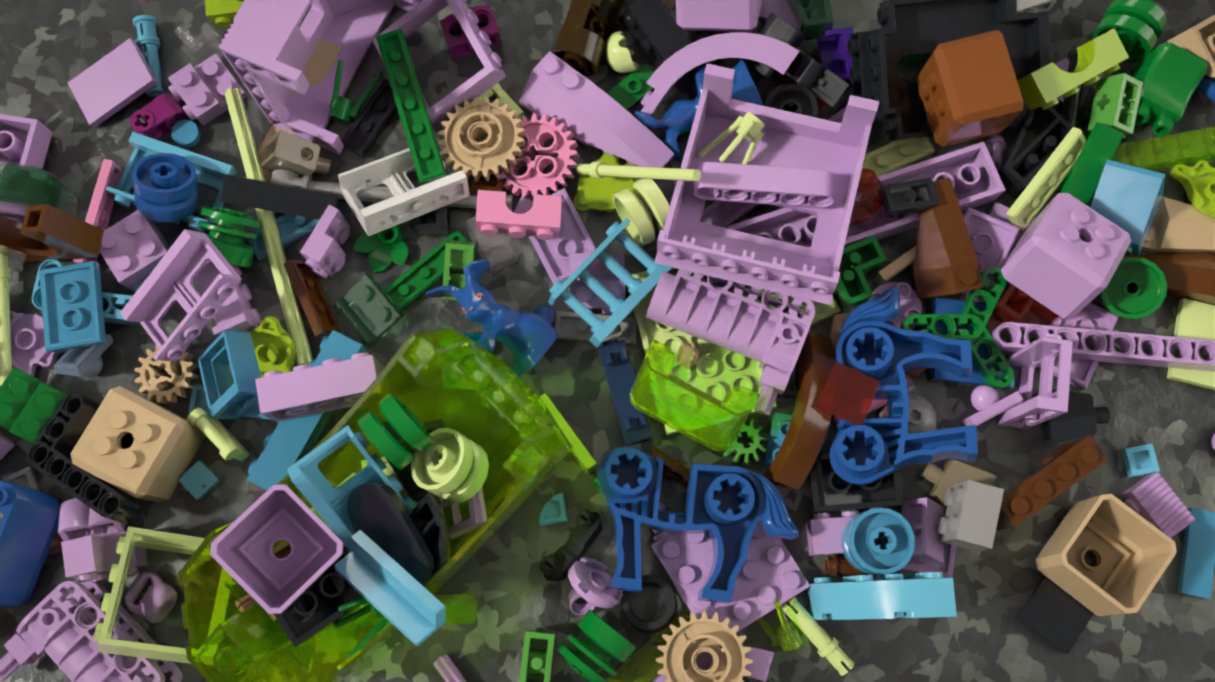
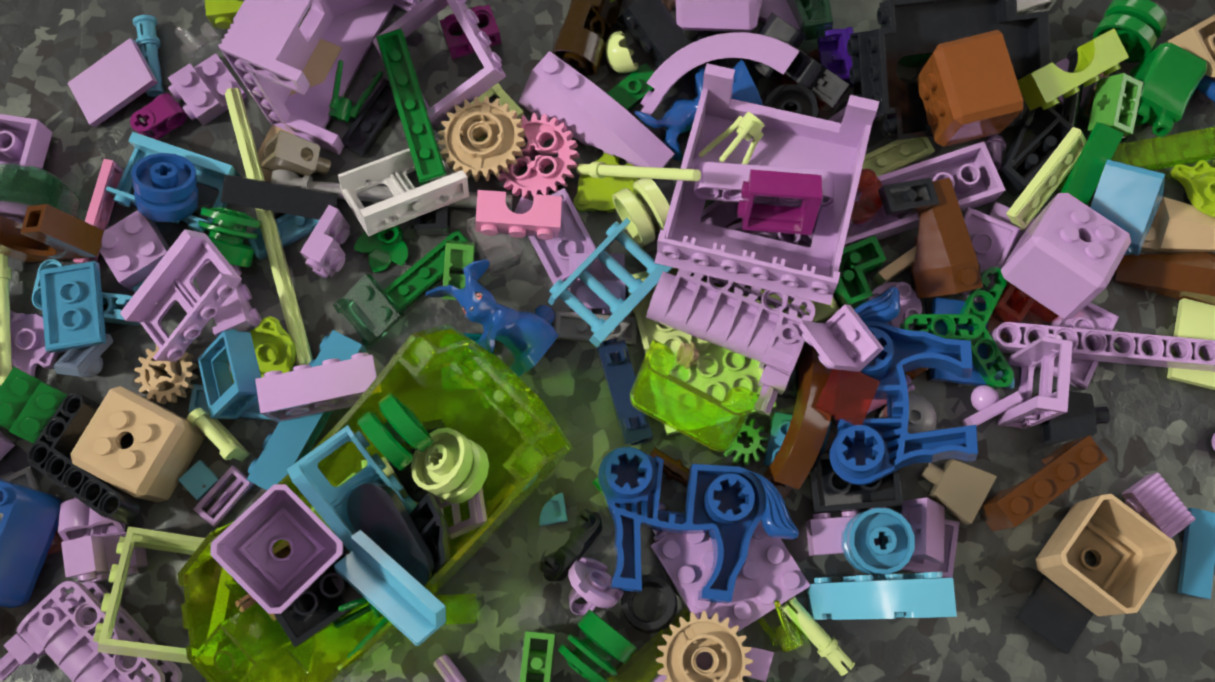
lavender piece [124,571,177,623] -> none
dark azure tile [171,120,201,148] -> none
reddish brown tile [283,259,341,337] -> none
reddish brown tile [470,174,504,196] -> none
lime tile [537,393,597,475] -> none
reddish brown pin [824,554,862,577] -> none
light grey brick [938,480,1004,551] -> none
green wheel [1097,257,1167,319] -> none
medium azure tile [1121,444,1160,478] -> none
none -> lavender tile [193,465,255,528]
none -> magenta window [737,169,822,235]
none -> lavender bracket [799,304,884,372]

